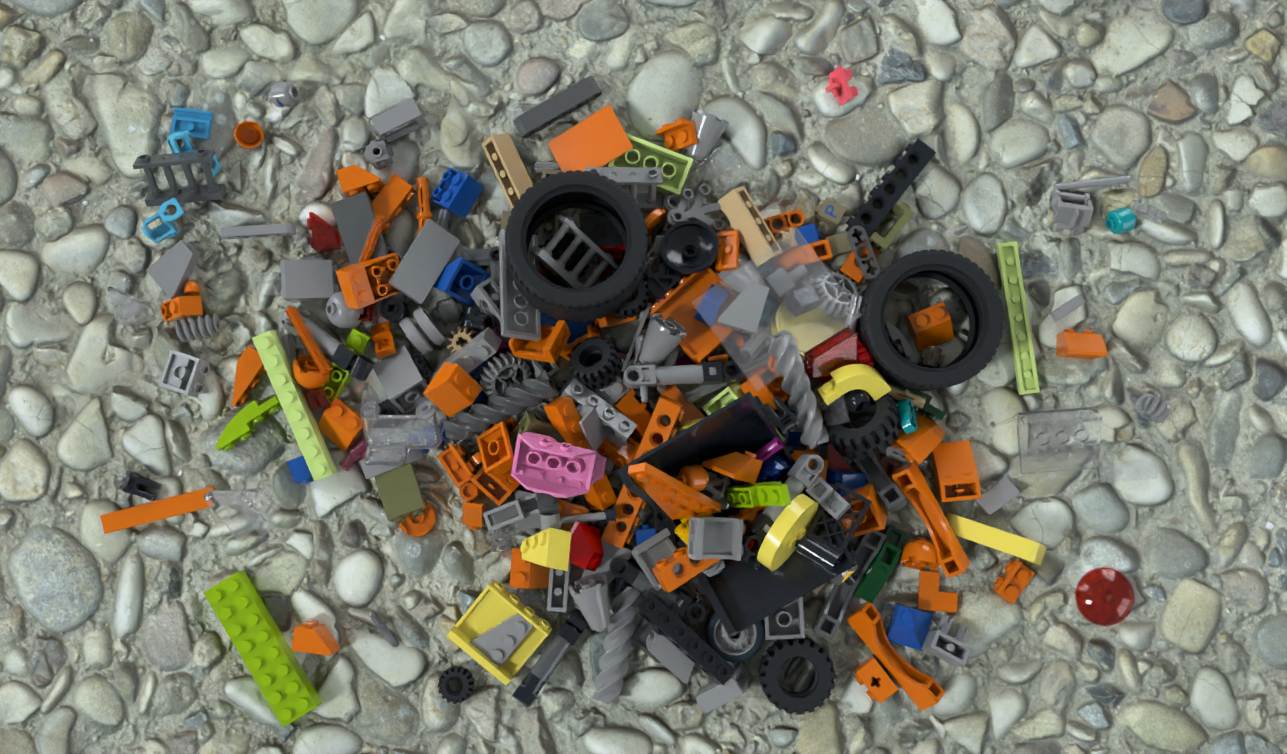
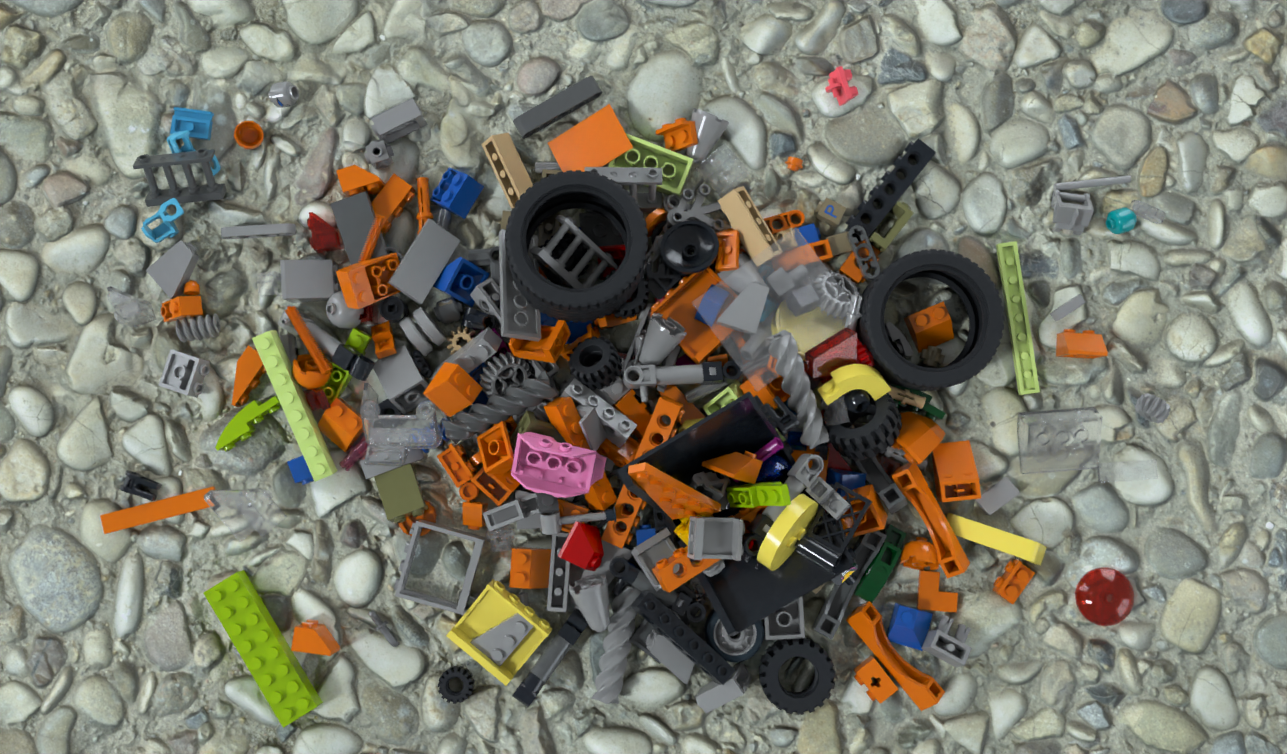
light yellow wedge [520,528,571,572] -> none
orange head [677,464,709,491] -> none
teal beam [898,398,918,434] -> none
none -> light grey window [394,519,486,615]
none -> orange plate [785,156,803,171]

